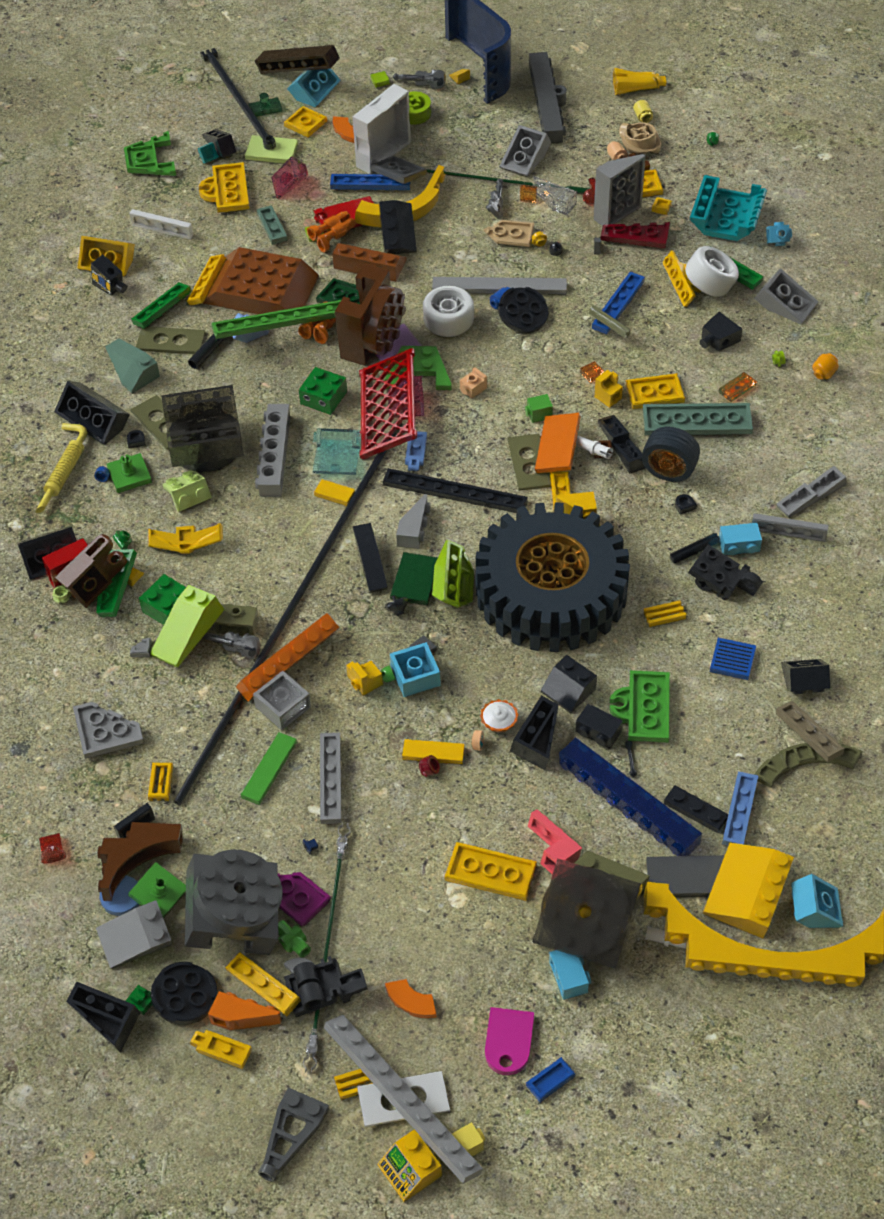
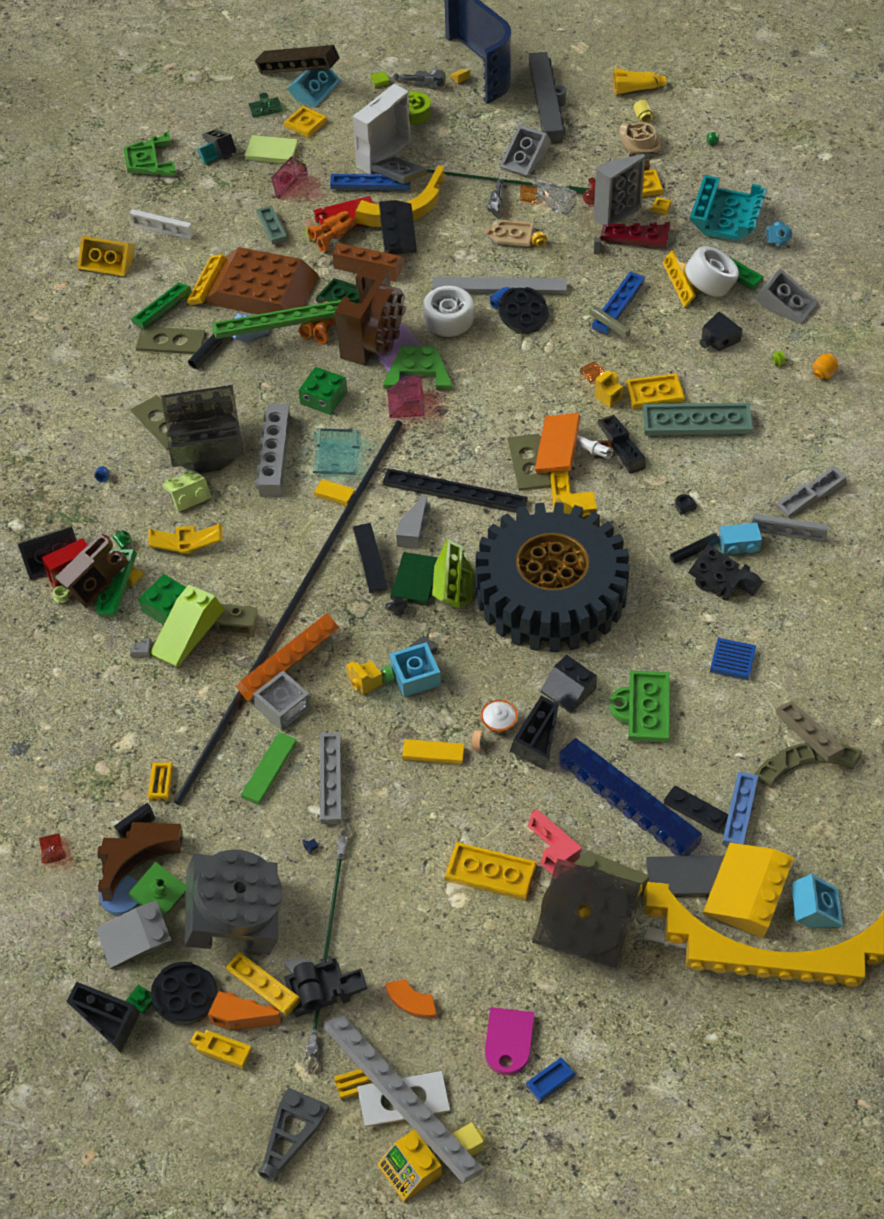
light yellow piece [35,423,87,513] -> none
black slope [54,381,130,445] -> none
light grey plate [73,702,144,759] -> none
black torso [91,254,128,295] -> none
sand green wedge [105,338,160,394] -> none
bright green tile [106,453,152,493] -> none
black tile [127,430,146,448] -> none
yellow plate [199,162,249,213] -> none
black hinge [200,48,276,150] -> none
dark grey piece [201,632,261,659] -> none
magenta tile [278,872,331,927] -> none
bright green axle [278,920,311,958] -> none
orange tile [333,116,354,143] -> none
red door [359,348,417,459] -> none
medium blue hinge [405,431,427,471] -> none
dark red tile [419,755,440,777] -> none
light nougat brick [460,367,487,399] -> none
bright green brick [525,394,553,423] -> none
black hinge [549,241,562,256] -> none
medium azure brick [549,945,591,1000] -> none
black brick [575,703,623,749] -> none
light nougat brick [607,141,628,160] -> none
black hinge [625,740,637,777] -> none
black wheel [642,426,700,482] -> none
yellow tile [643,600,686,627] -> none
clear orange tile [719,372,757,402] -> none
black slope [781,659,831,694] -> none

